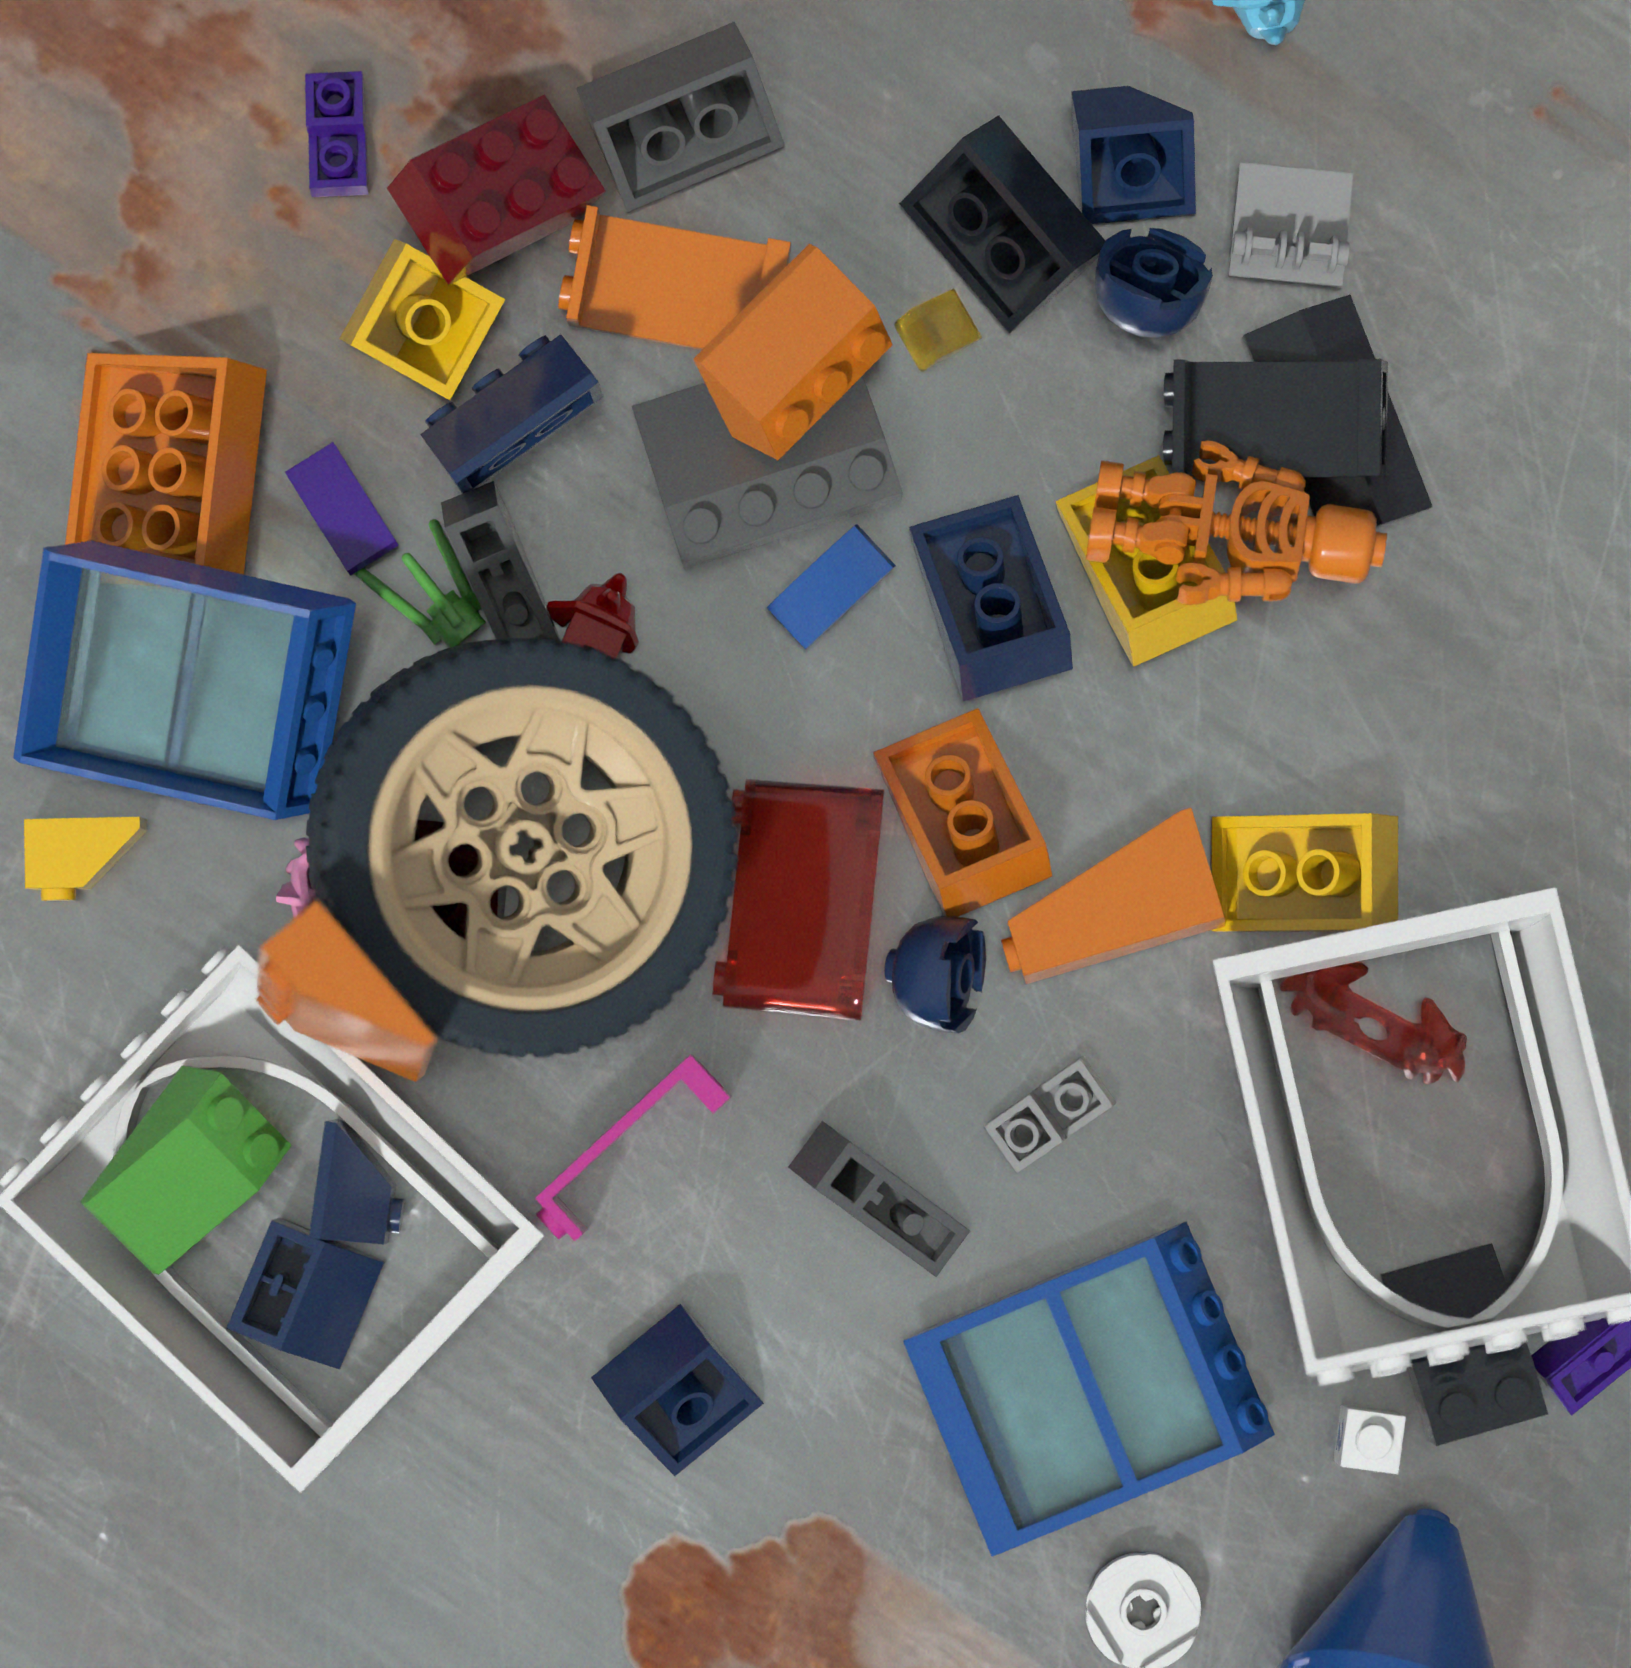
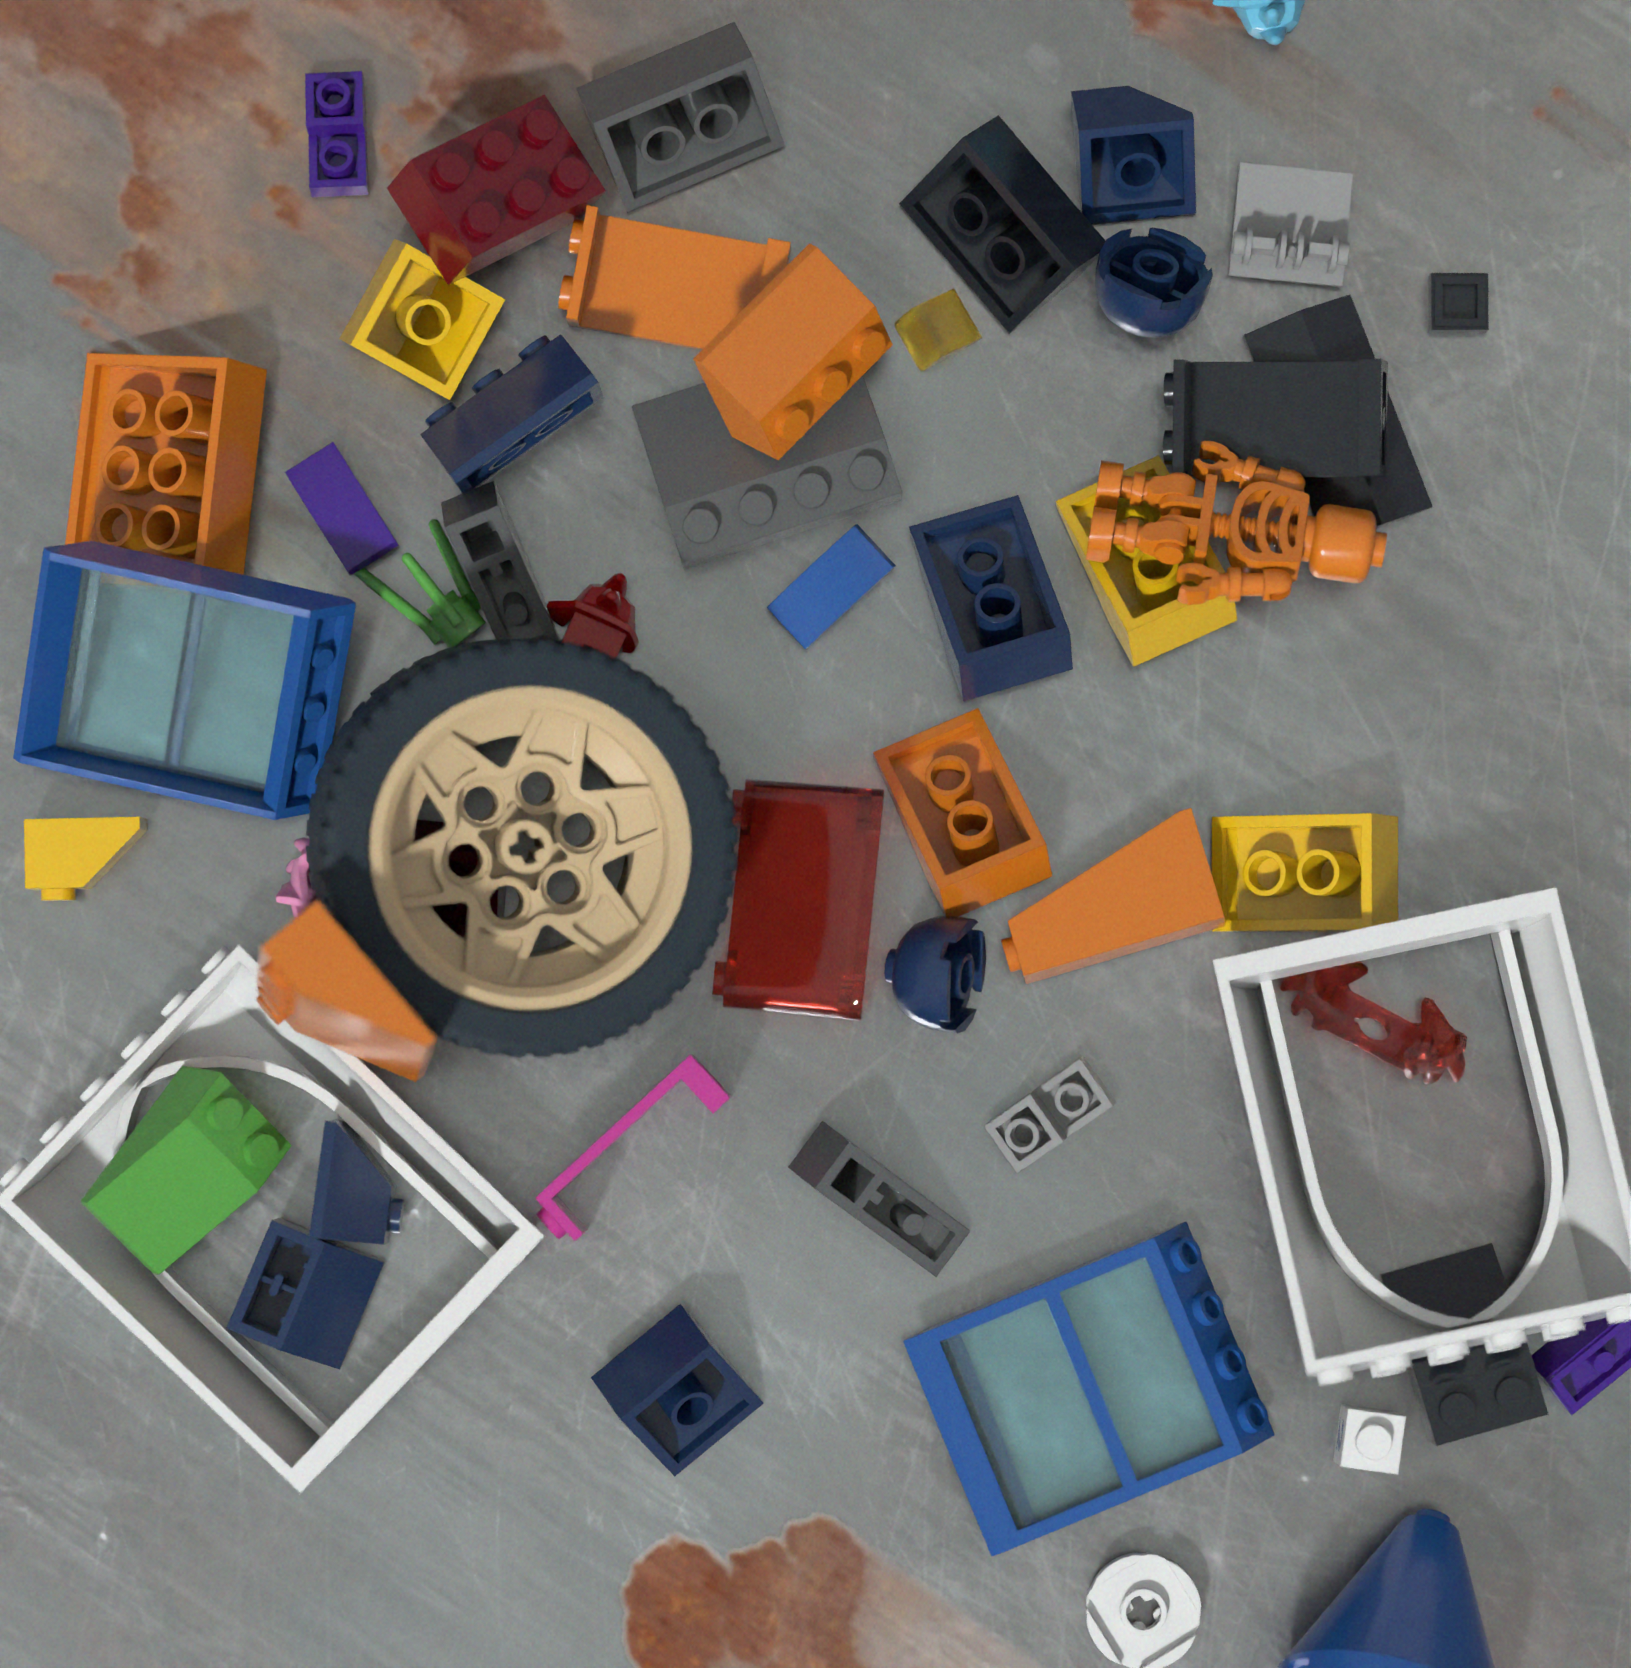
none -> black tile [1429,273,1489,333]

